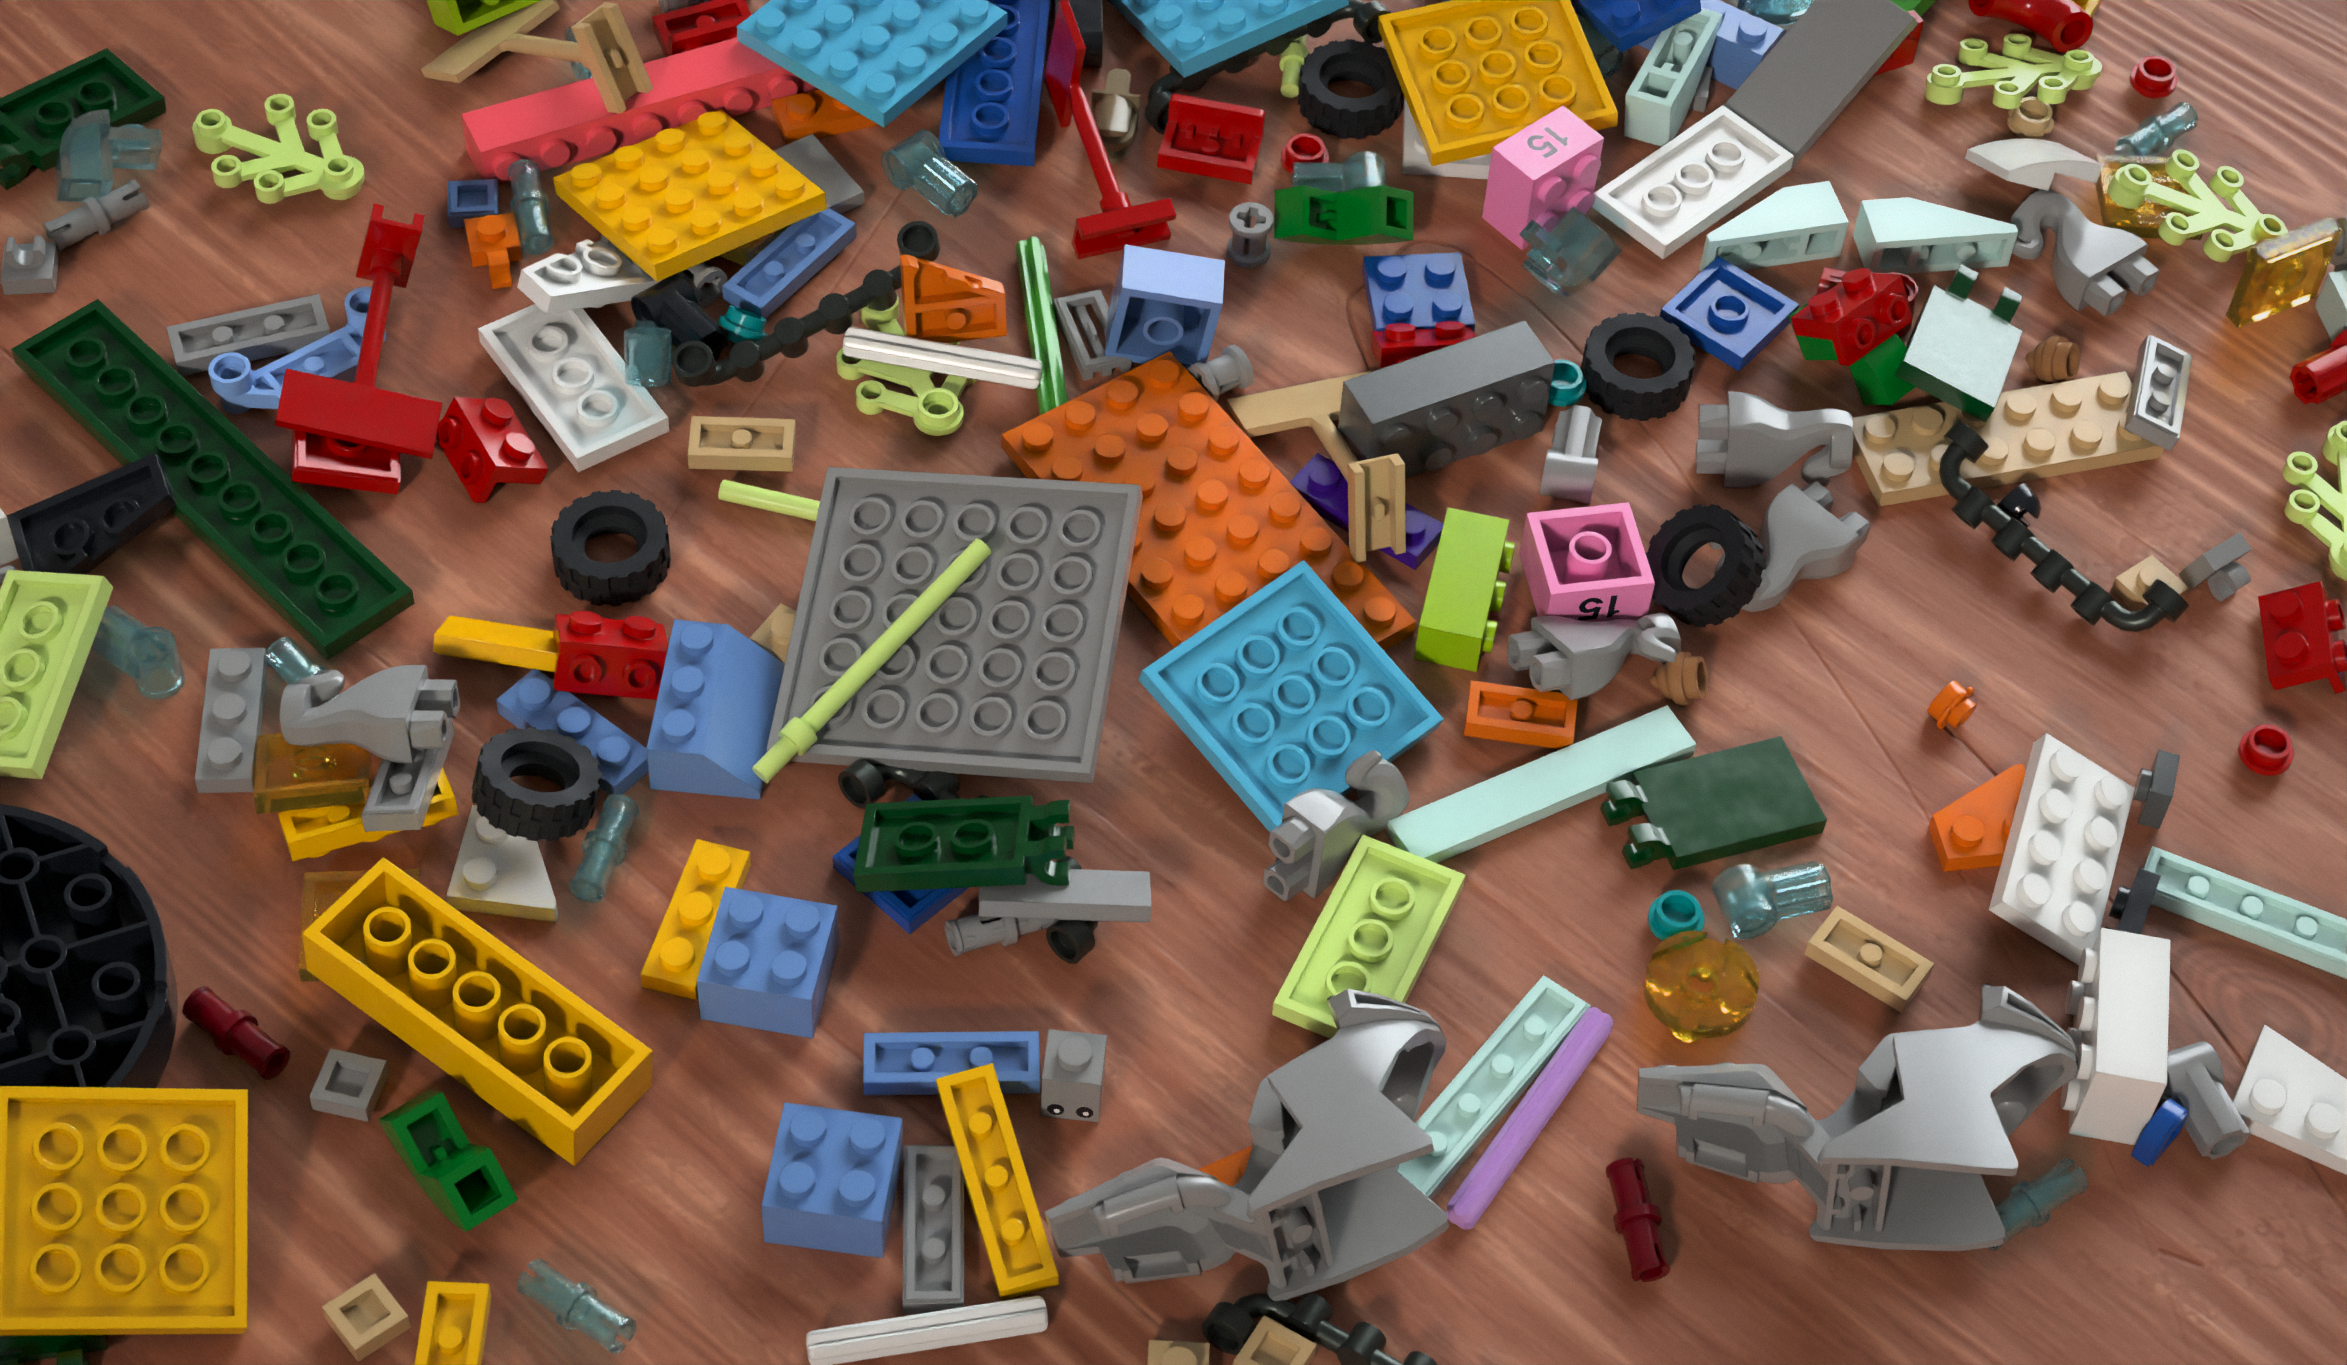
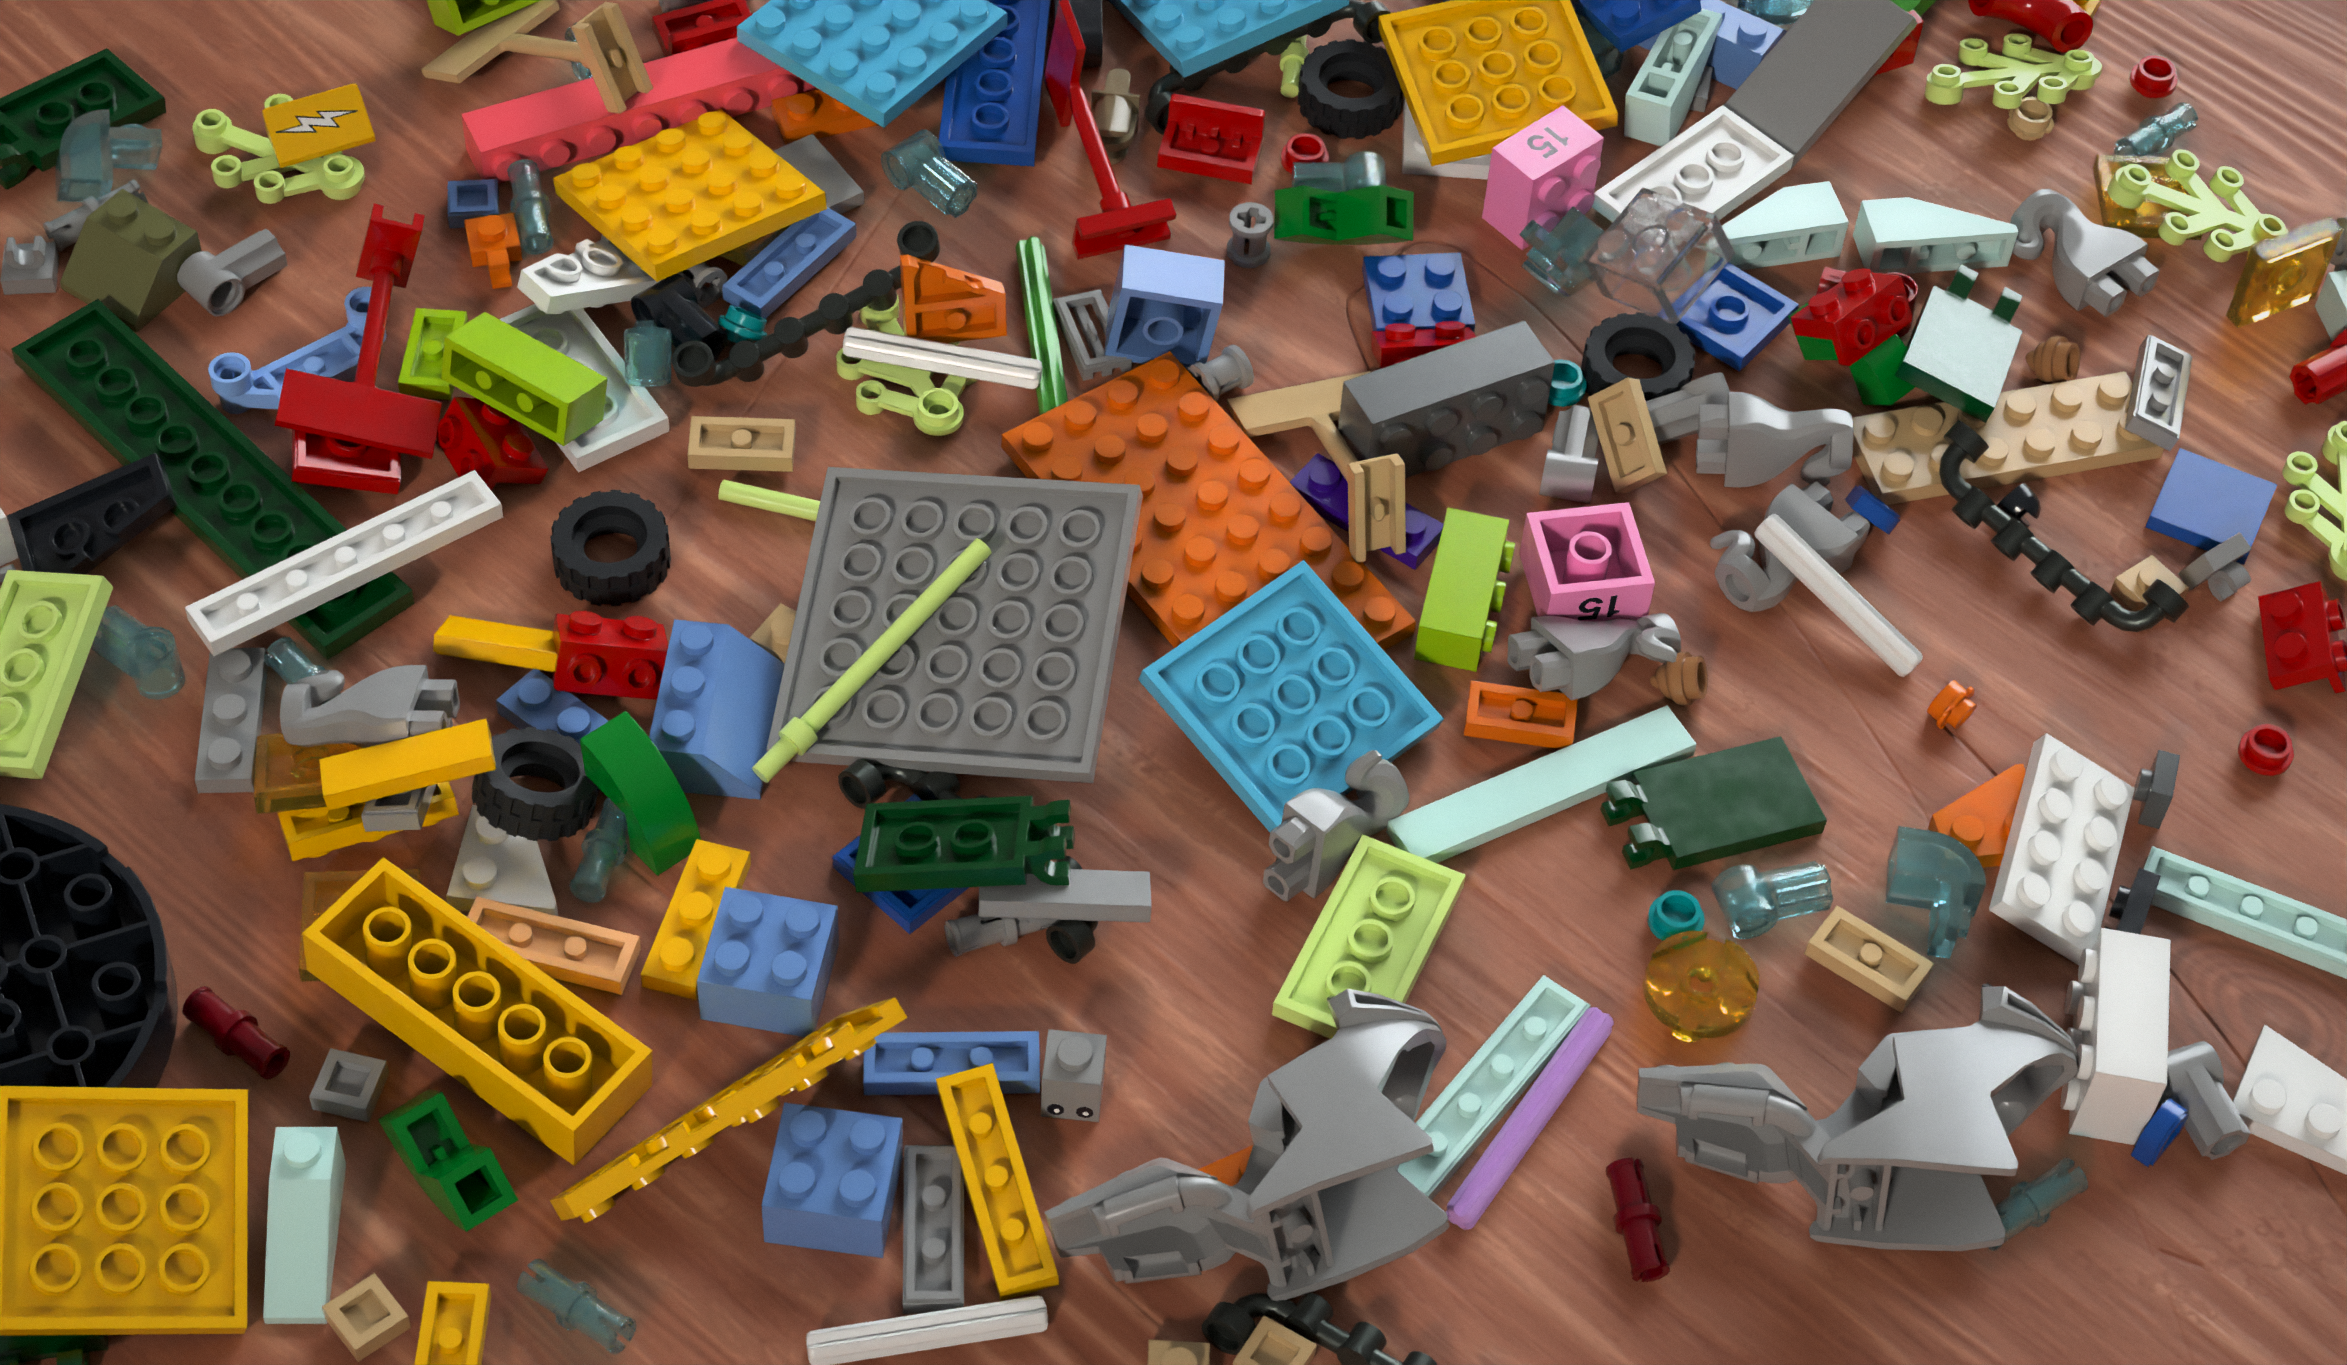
light grey plate [166,294,330,376] -> none
black tyre [1645,504,1766,627] -> none
white slope [1964,138,2103,191] -> none
none -> olive slope [60,189,202,333]
none -> light grey piece [177,229,288,316]
none -> white plate [185,470,503,656]
none -> yellow slope [262,84,376,168]
none -> light aqua slope [263,1127,346,1324]
none -> yellow tile [319,719,496,811]
none -> lime plate [398,308,468,400]
none -> lime brick [441,312,608,446]
none -> light nougat plate [467,896,641,995]
none -> yellow wing [549,997,908,1223]
none -> green brick [580,711,701,876]
none -> clear brick [1582,187,1735,325]
none -> tan plate [1587,377,1667,494]
none -> light grey piece [1646,372,1730,445]
none -> white axle [1754,514,1923,677]
none -> blue tile [1845,485,1900,534]
none -> clear light blue brick [1885,826,1986,959]
none -> tile [2145,448,2278,565]

